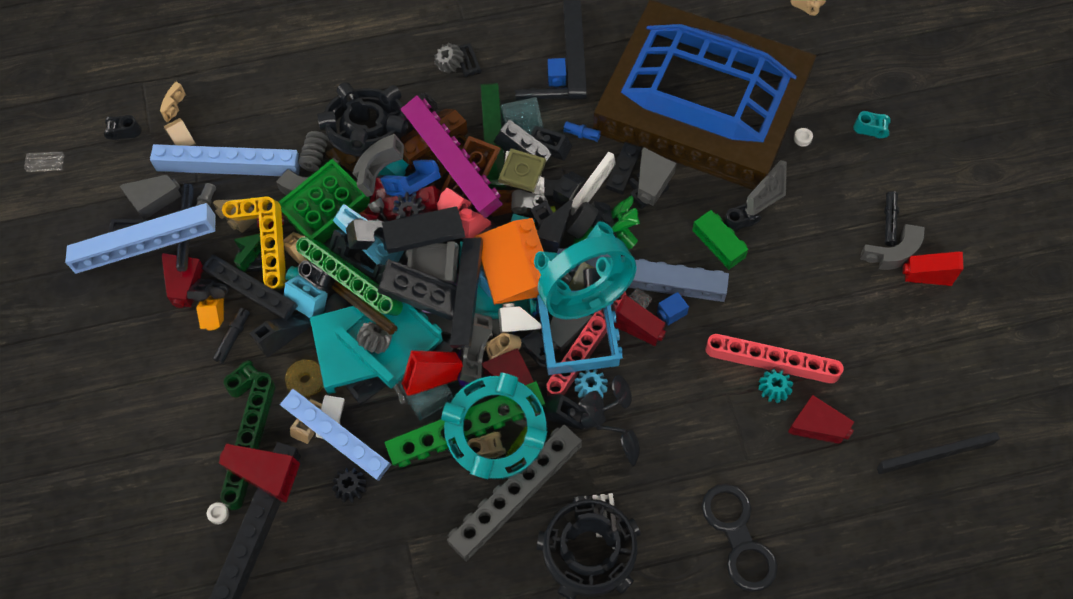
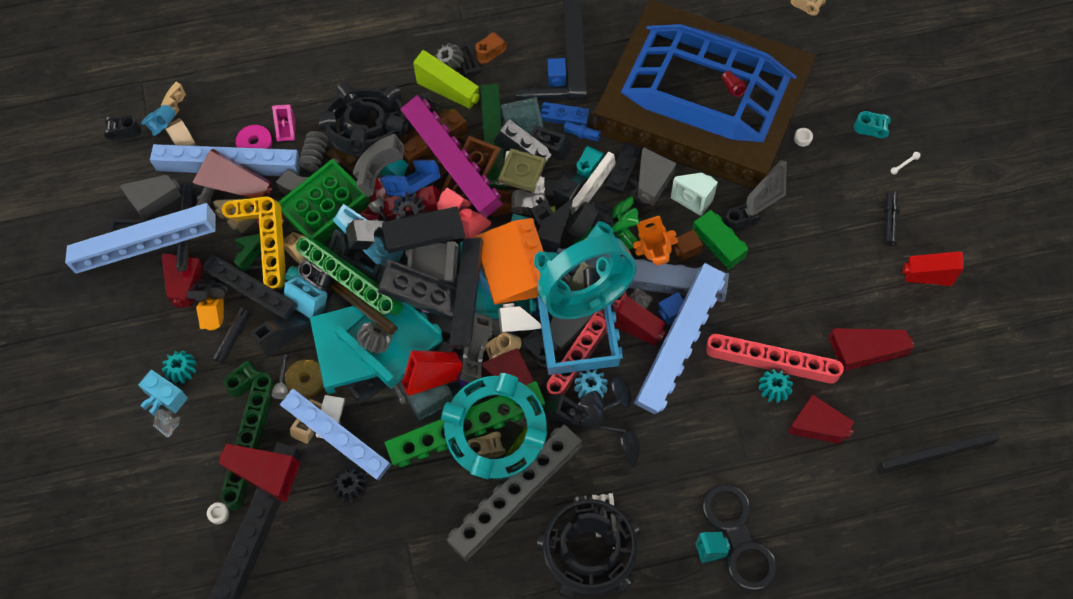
clear tile [24,151,65,172] -> none
dark grey arch [860,224,925,270] -> none
none -> medium azure brick [138,370,188,416]
none -> dark azure piece [141,105,175,136]
none -> clear tile [153,409,180,437]
none -> teal gear [162,350,197,384]
none -> slope [193,149,273,198]
none -> dark pink tile [236,125,272,149]
none -> light grey hinge [271,353,288,399]
none -> dark pink slope [272,104,296,141]
none -> lime slope [413,50,480,109]
none -> dark orange piece [475,32,508,64]
none -> blue hinge [539,102,589,126]
none -> teal piece [576,146,605,179]
none -> orange piece [633,216,678,266]
none -> light blue brick [634,263,725,414]
none -> light aqua slope [671,173,718,216]
none -> reddish brown brick [672,230,703,262]
none -> teal slope [695,532,730,564]
none -> dark red cone [722,71,747,97]
none -> dark red slope [829,328,914,371]
none -> white hinge [891,152,920,174]

